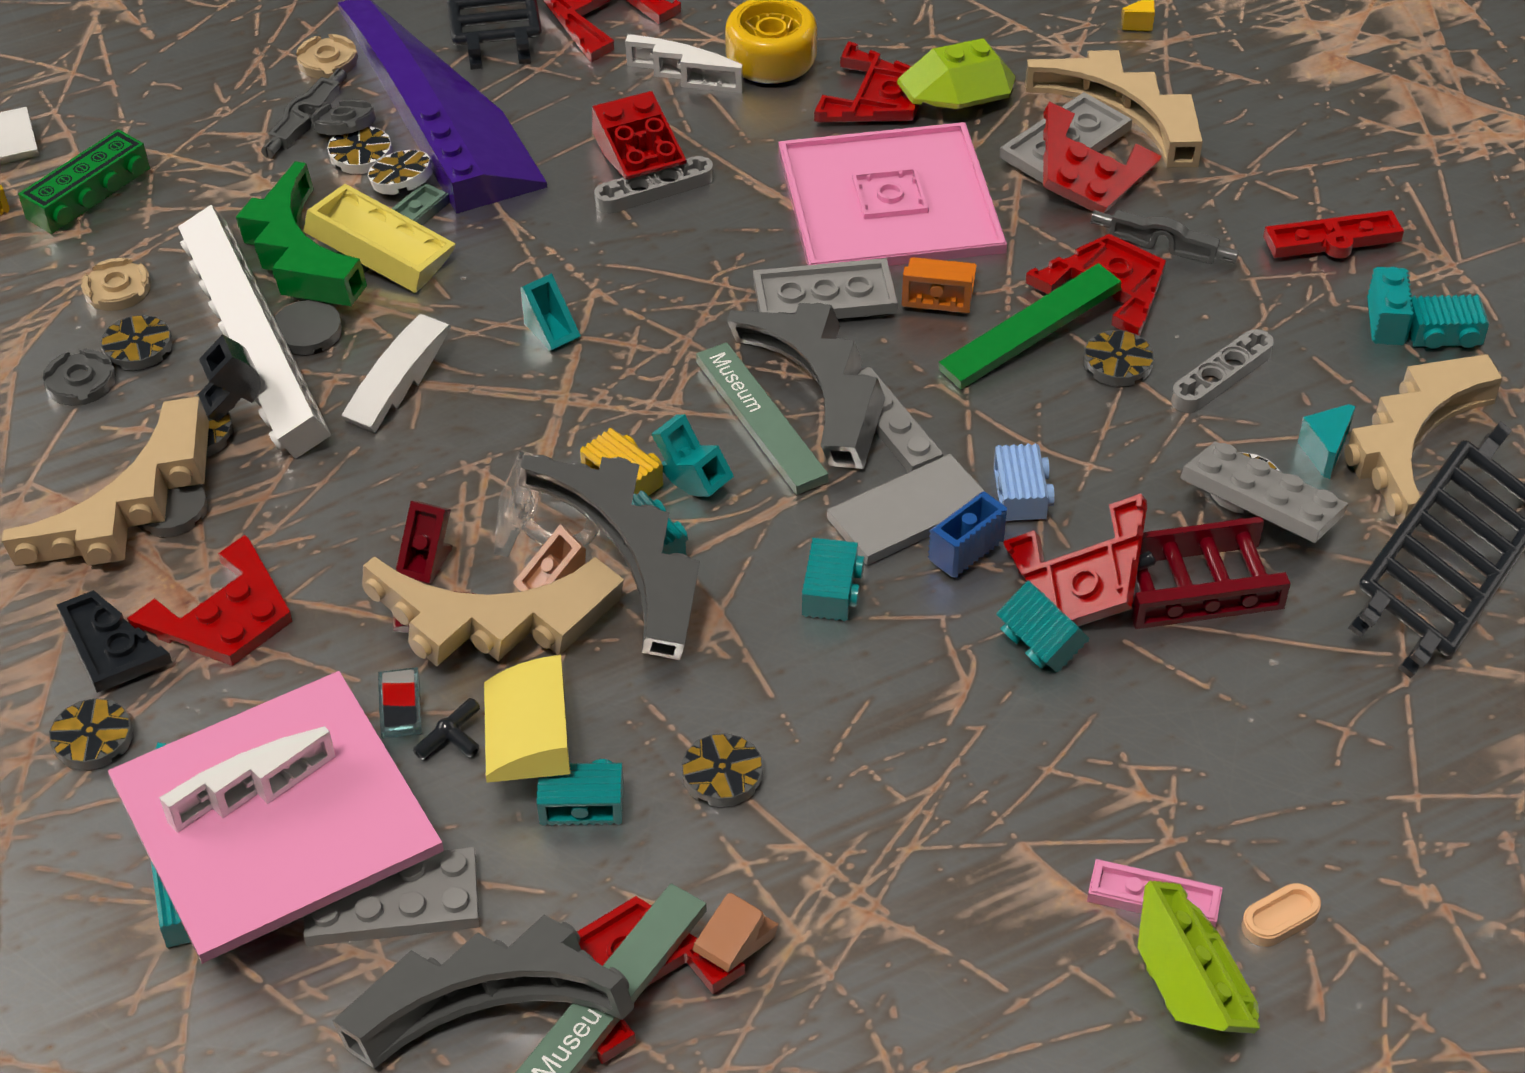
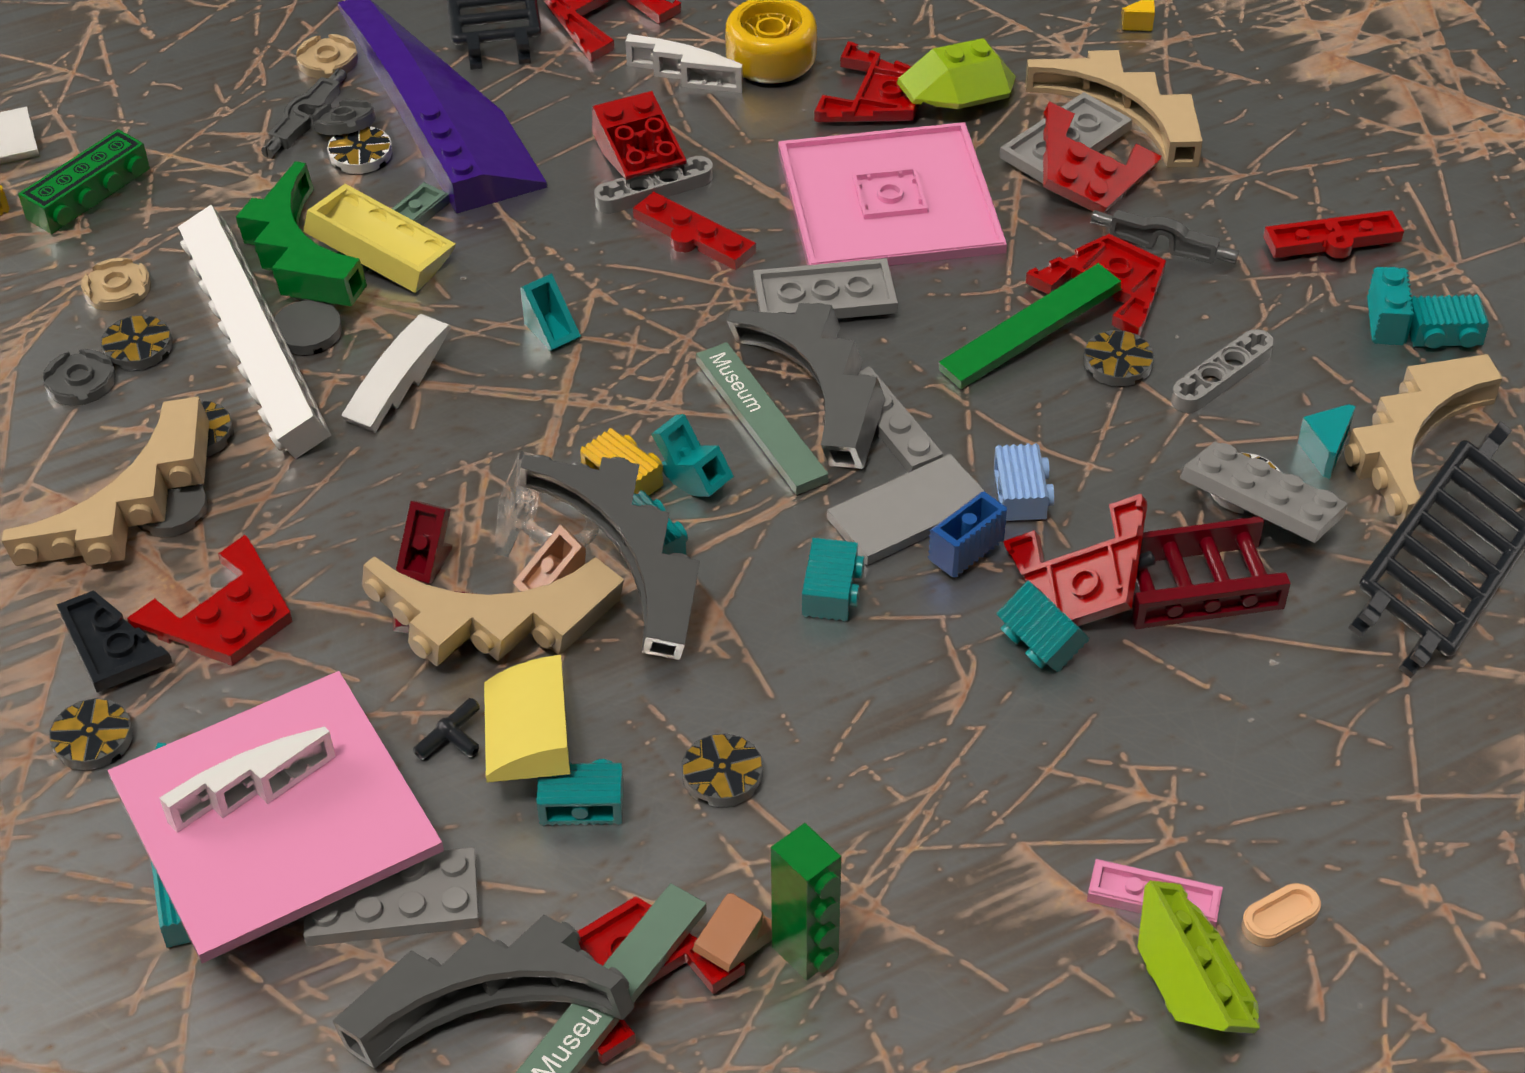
black brick [198,334,261,422] -> none
tile [368,150,433,195] -> none
slope [378,667,422,739] -> none
orange bracket [902,257,977,313] -> none
none -> red hinge [633,192,756,270]
none -> green brick [771,823,842,981]

